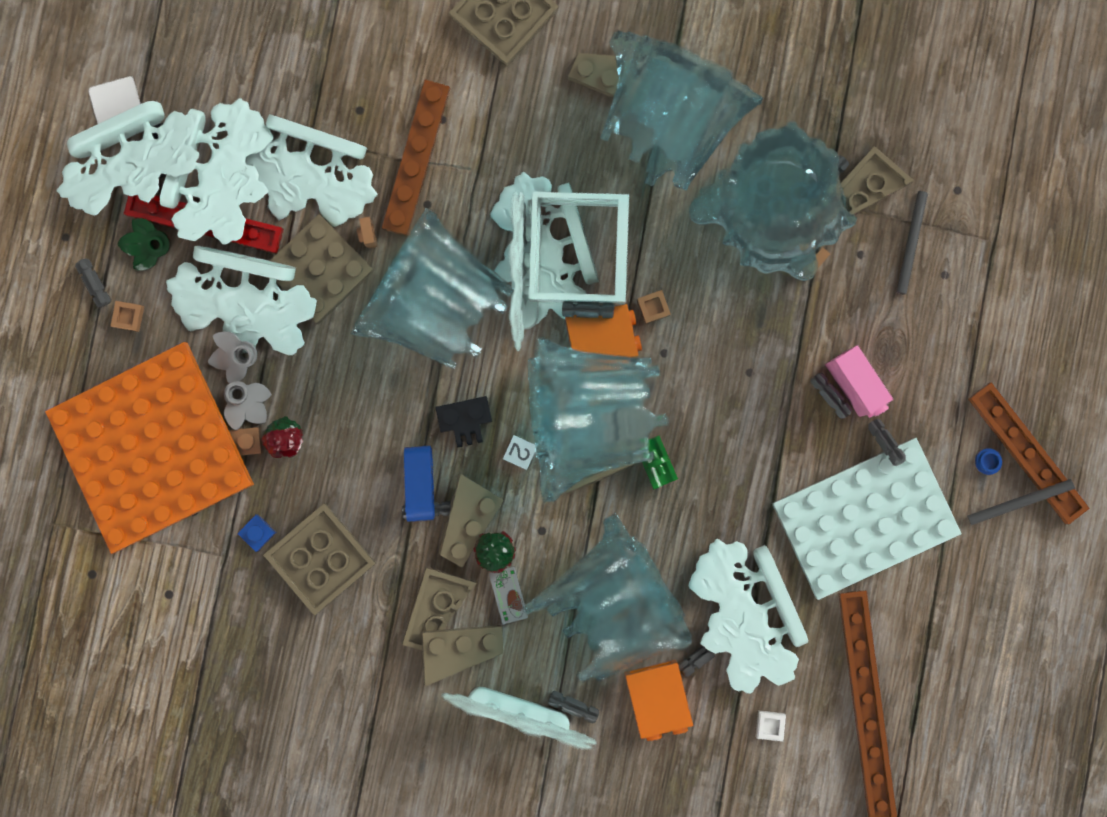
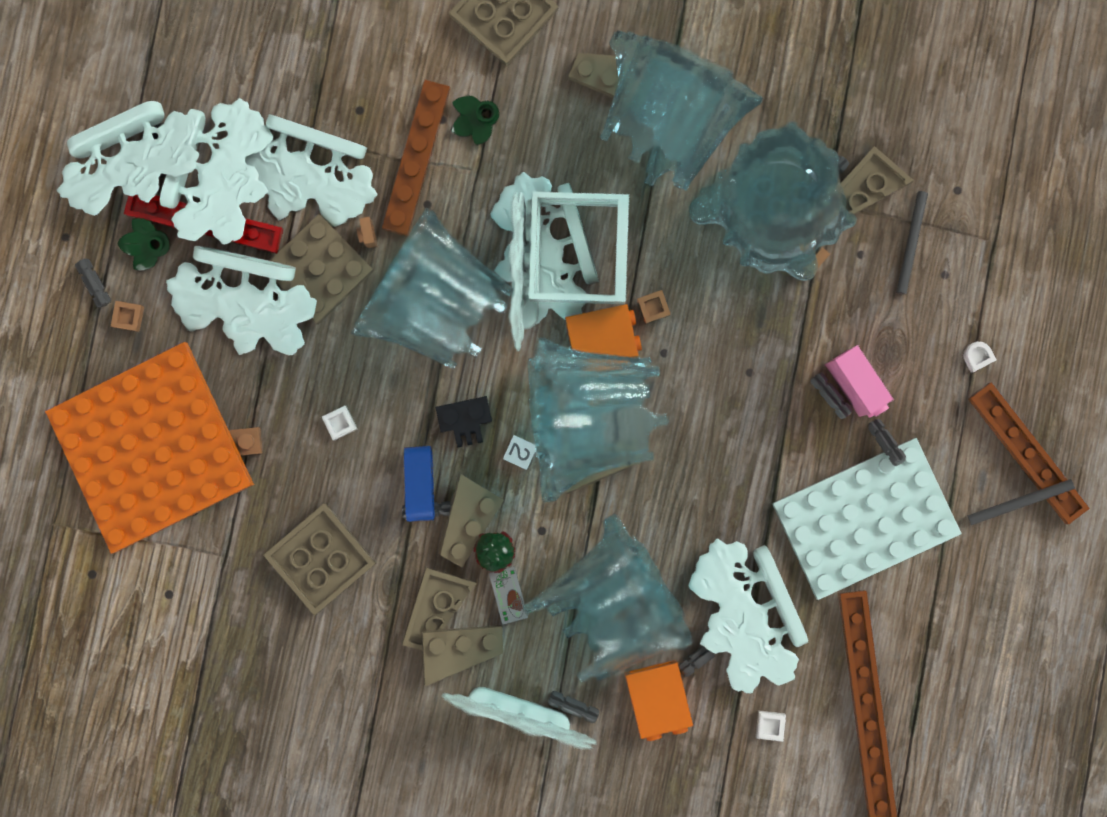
white sticker [89,76,140,124] -> none
light grey plate [208,331,258,383] -> none
light grey plate [224,381,272,430] -> none
blue plate [238,514,277,552] -> none
dark red piece [261,416,303,458] -> none
dark grey axle [562,301,614,318] -> none
green hips [635,436,678,490] -> none
blue plate [975,448,1002,475] -> none
none -> white tile [322,405,357,441]
none -> dark green plate [451,96,500,145]
none -> white tile [963,342,997,373]

